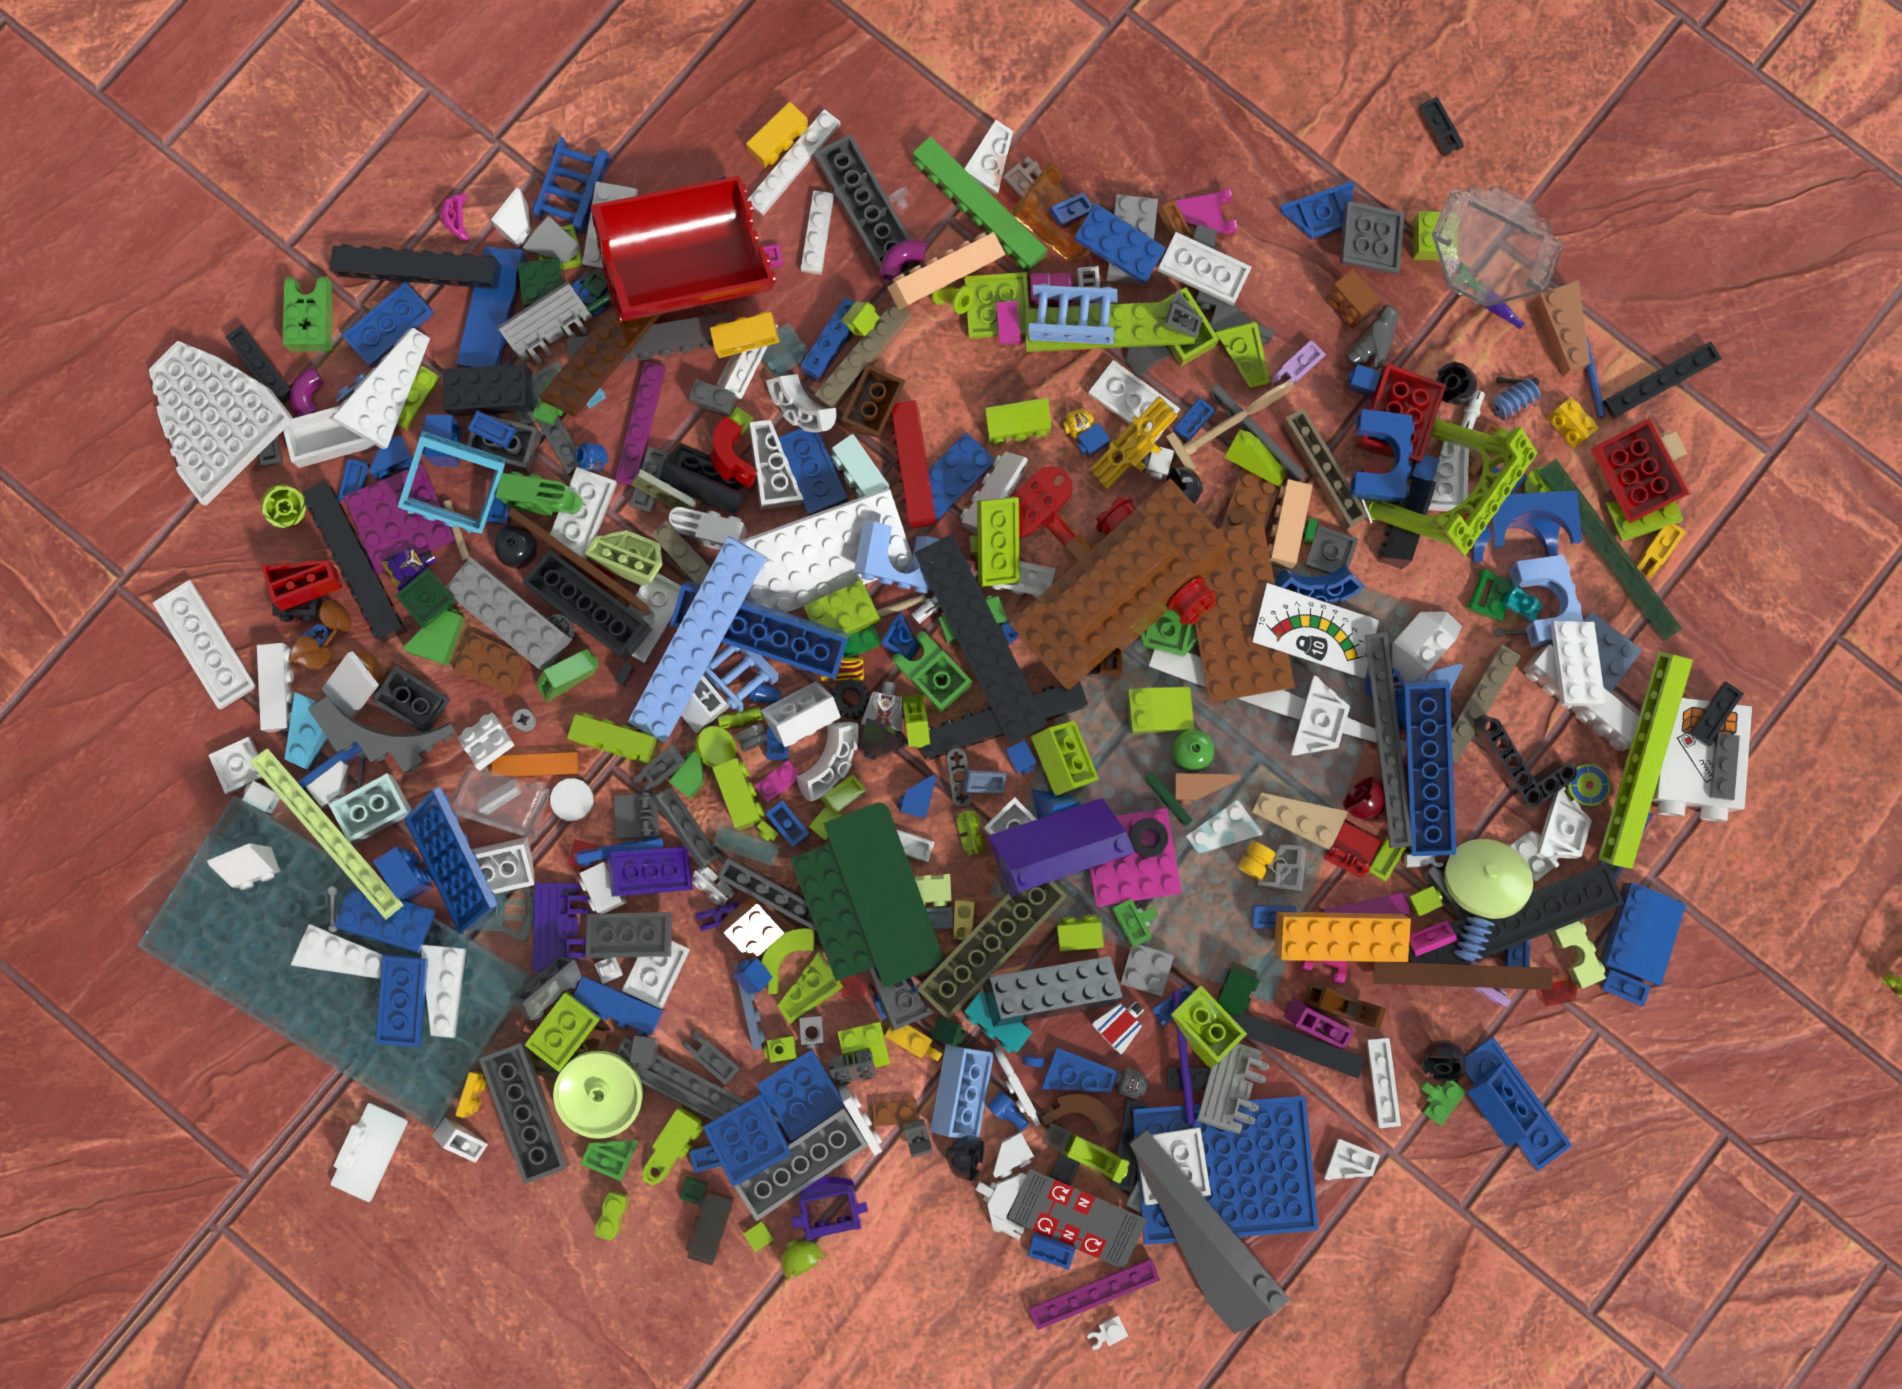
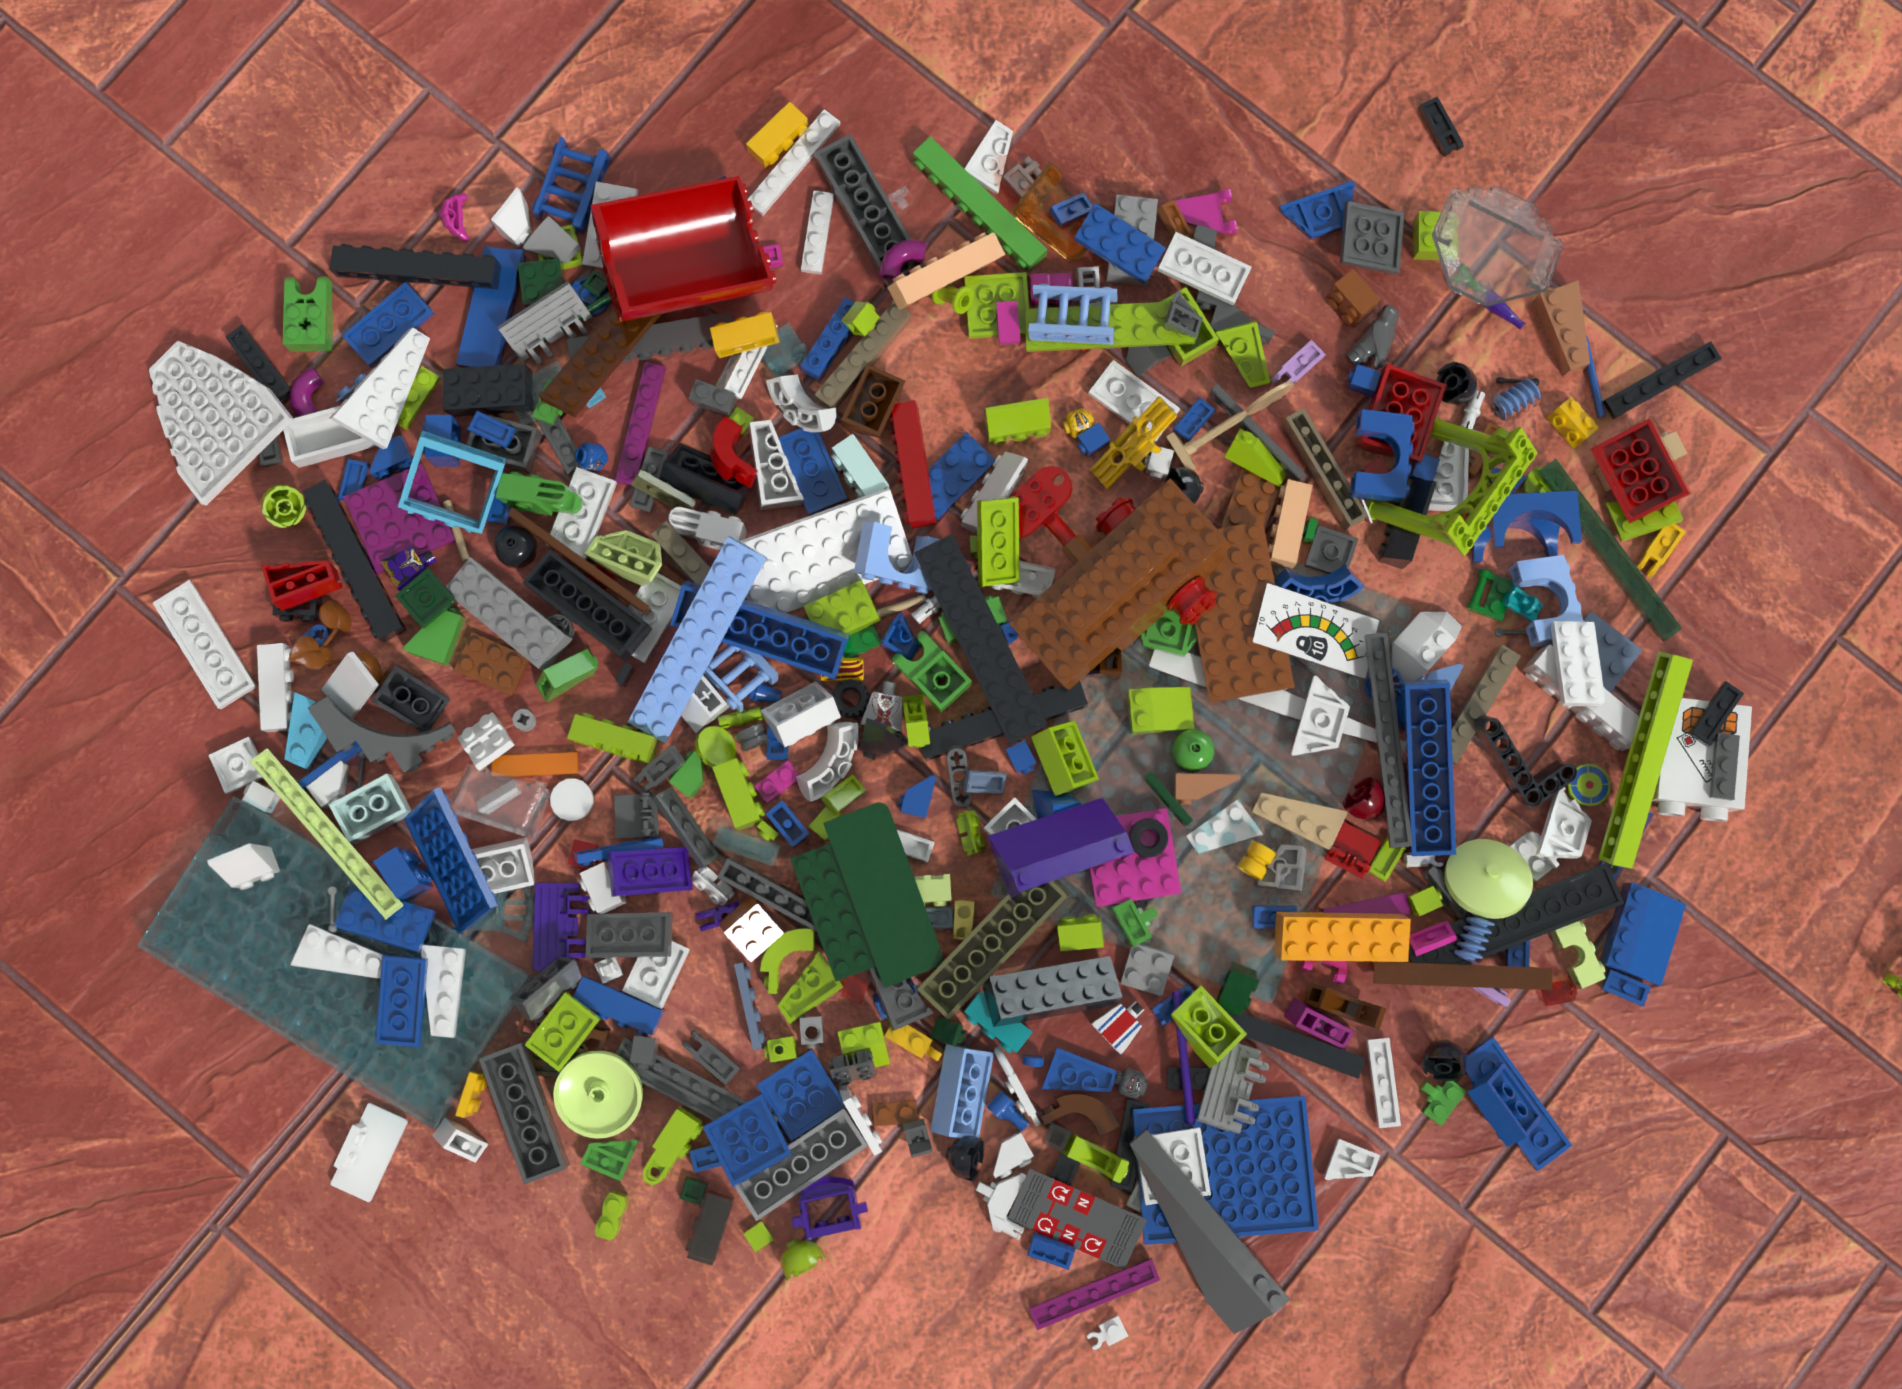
blue brick [732,958,773,995] -> none

